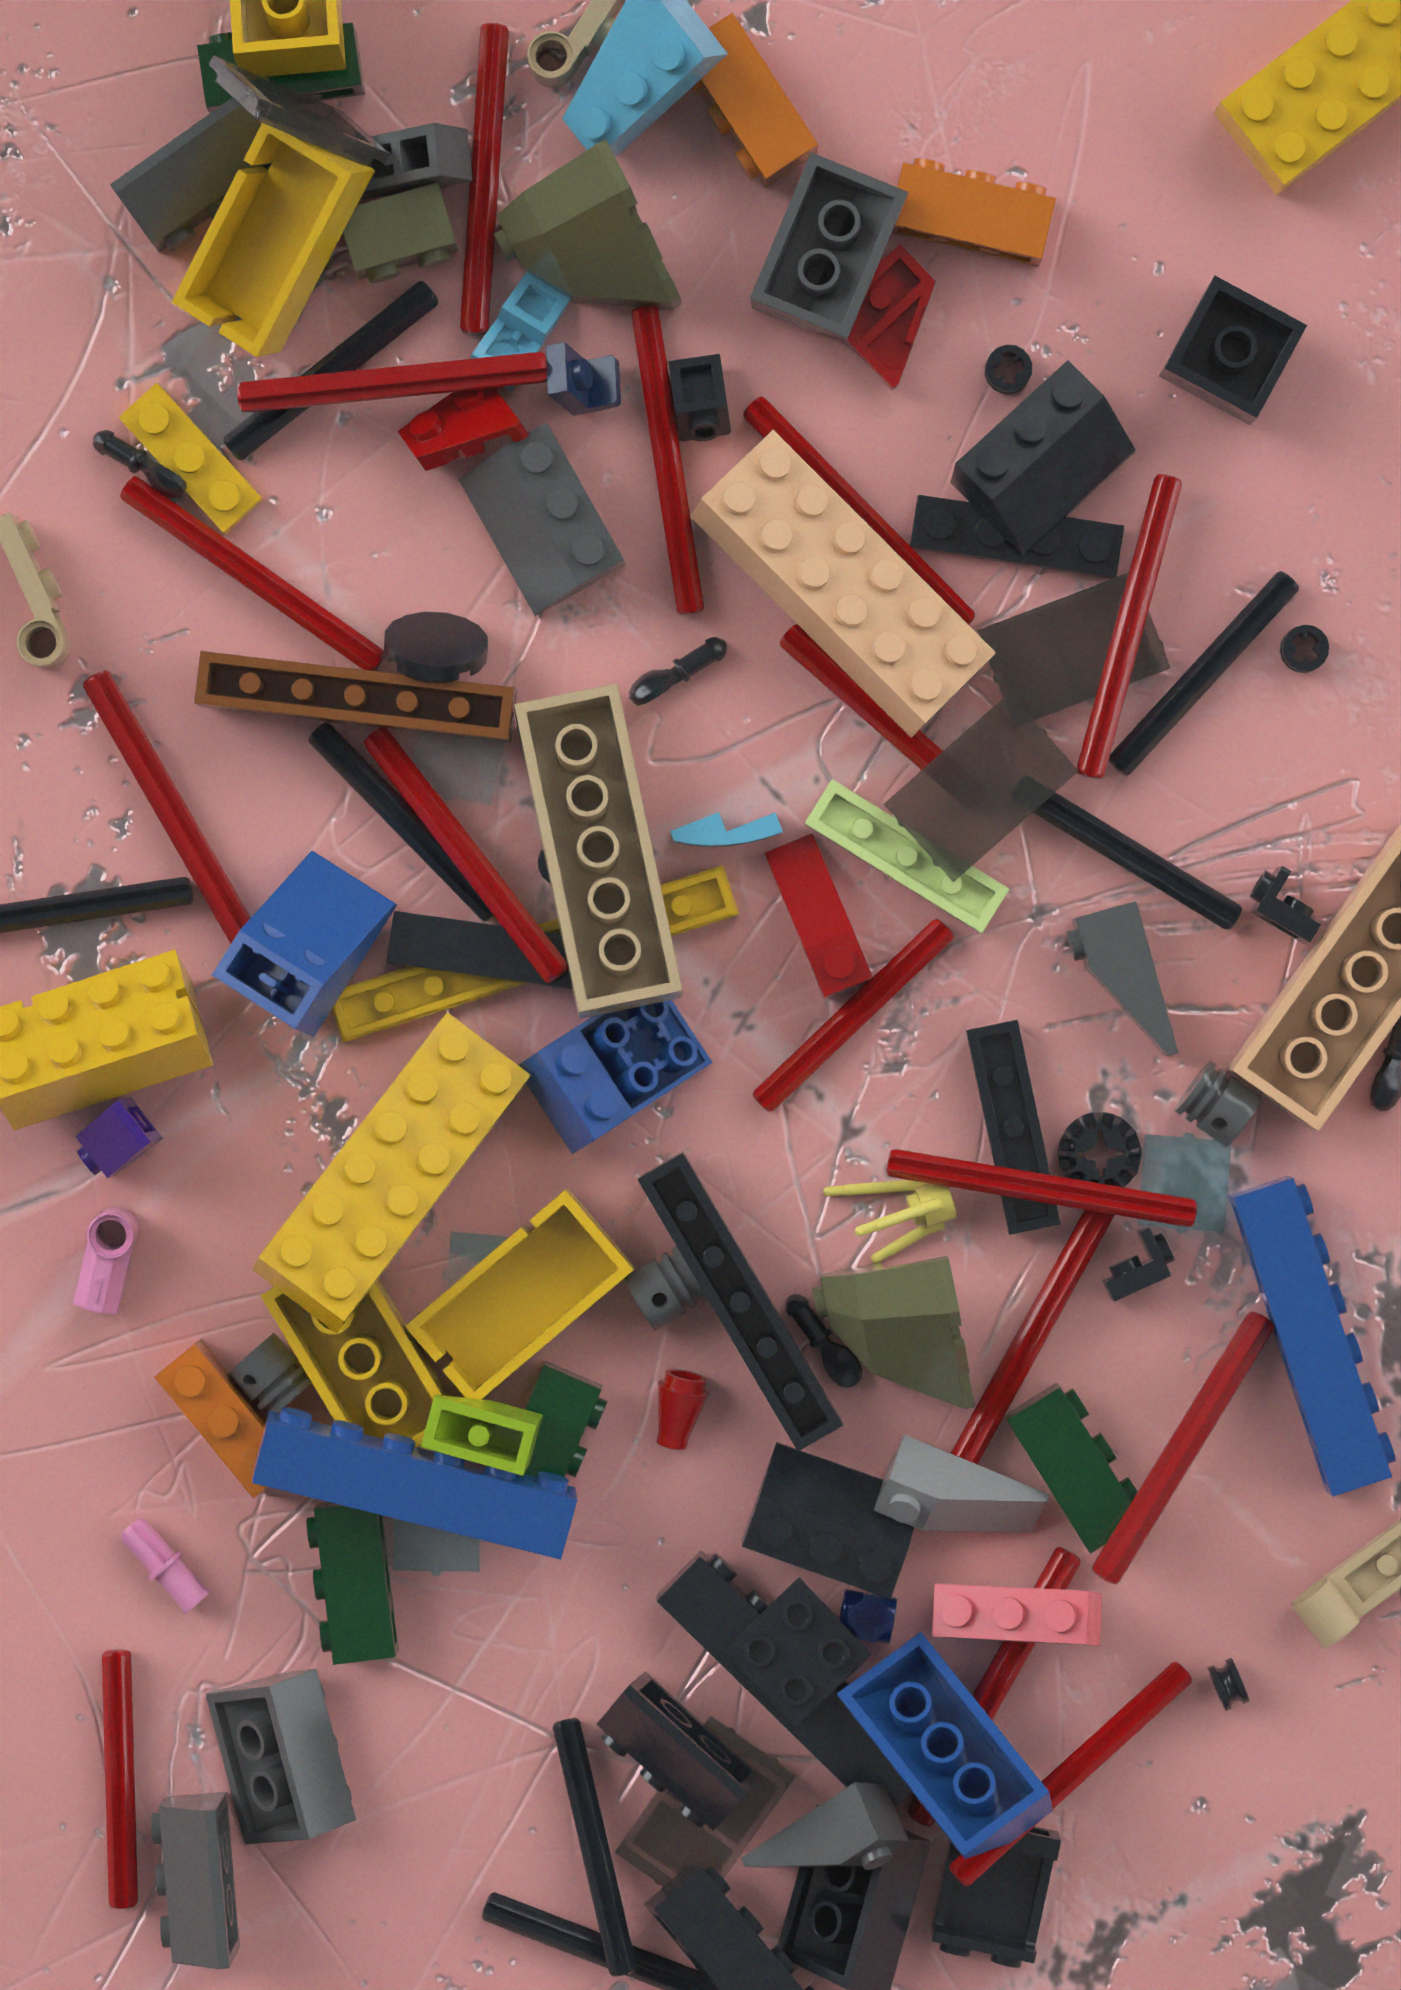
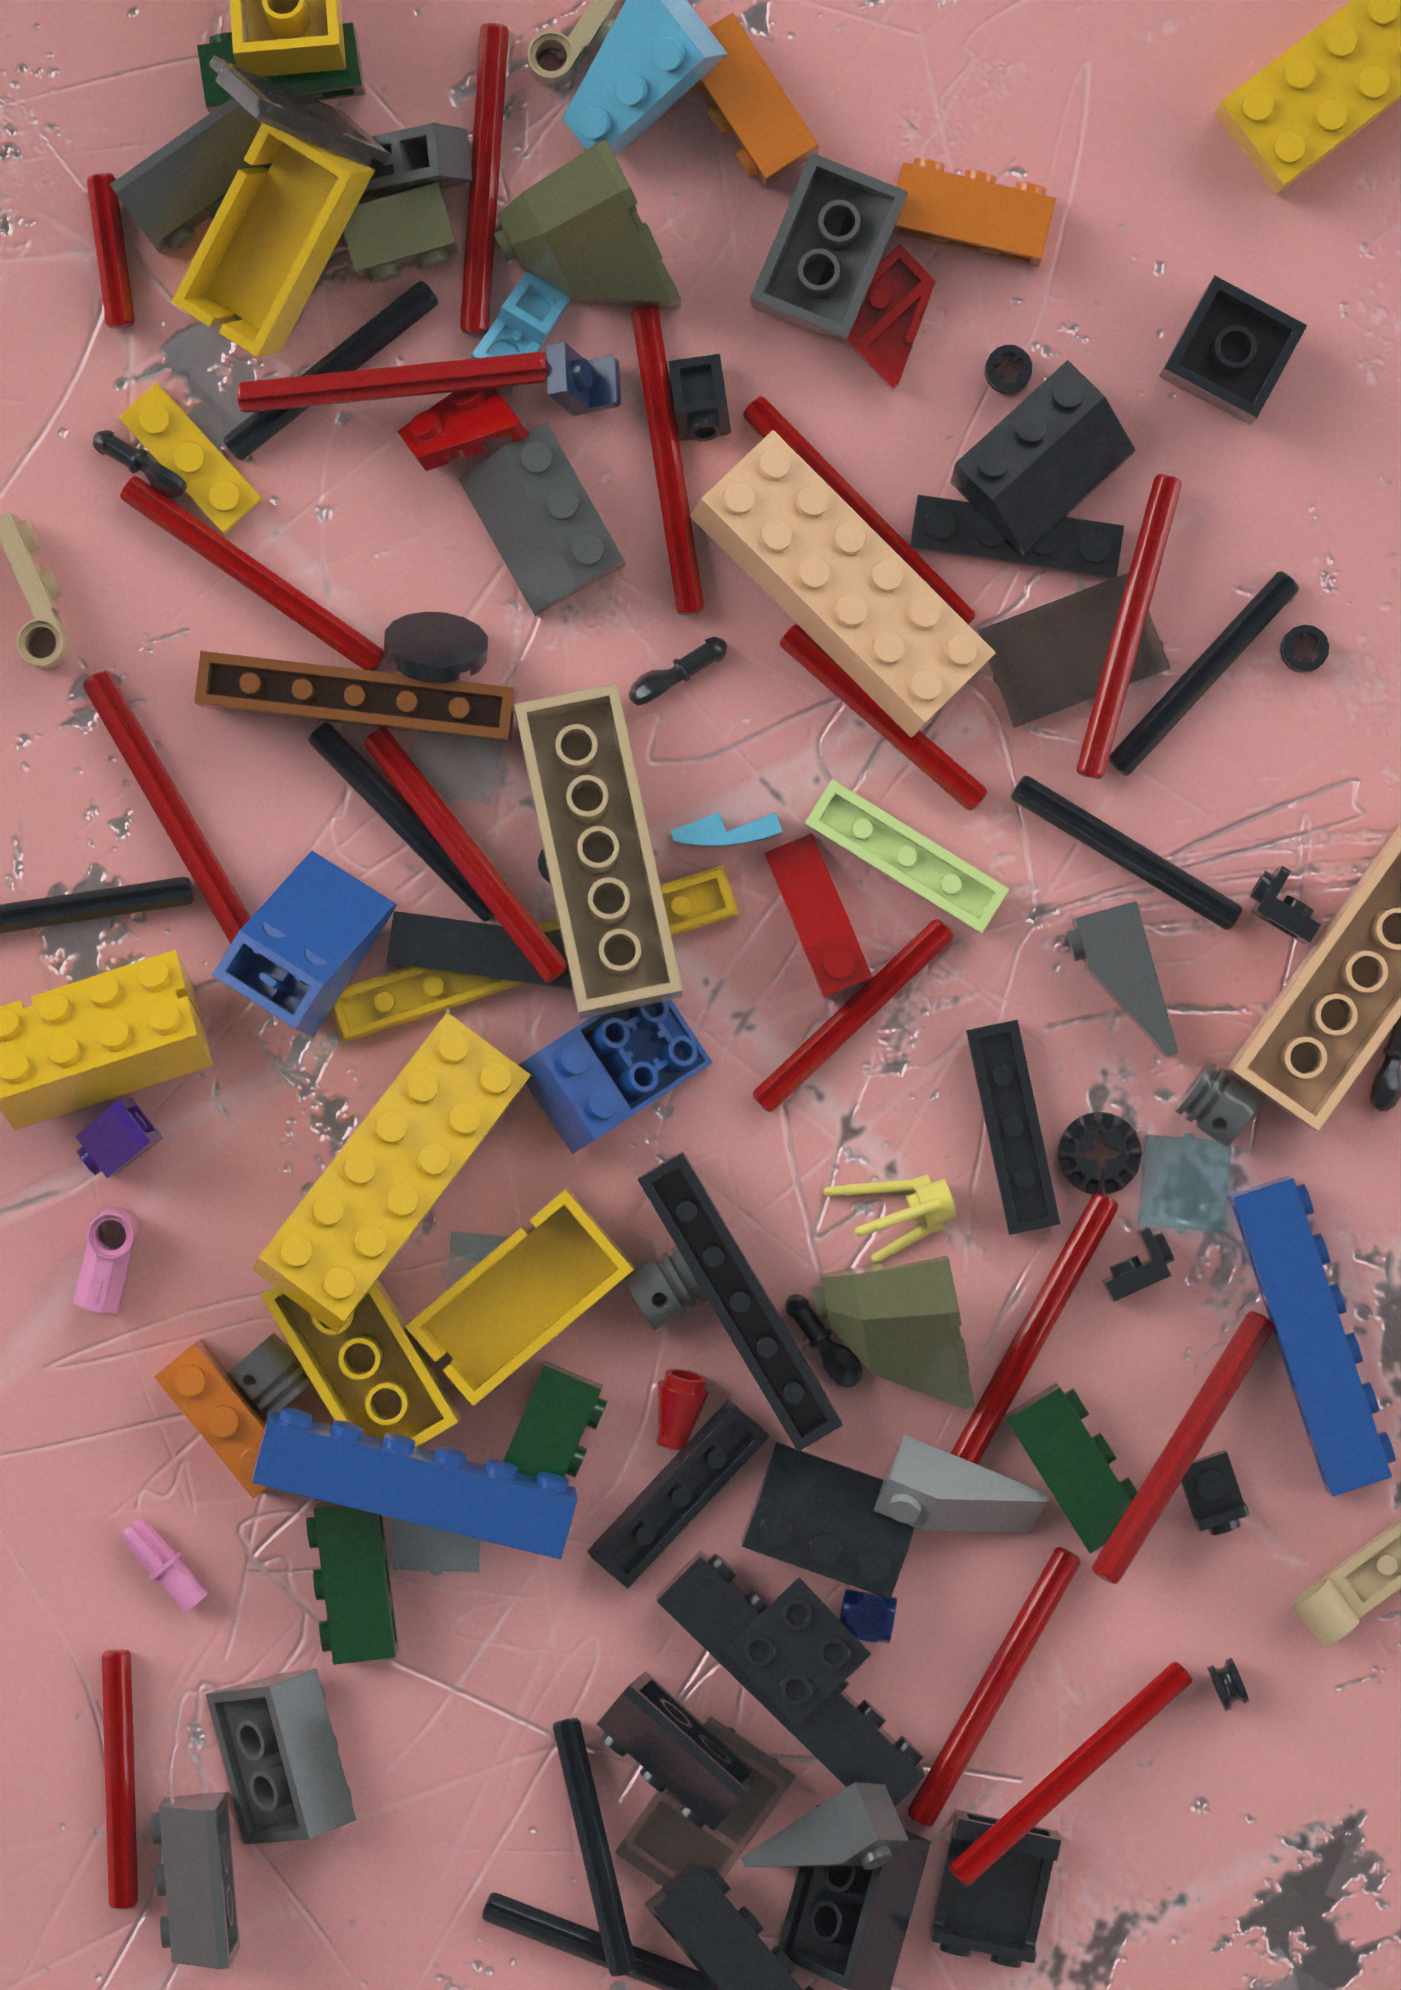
lime slope [421,1395,543,1476] -> none
blue slope [837,1632,1053,1859] -> none
clear smoke piece [883,693,1079,883] -> none
red axle [886,1149,1197,1227] -> none
coral brick [932,1583,1102,1646] -> none
none -> red axle [87,173,135,329]
none -> black plate [587,1399,770,1589]
none -> black bracket [1181,1450,1250,1535]

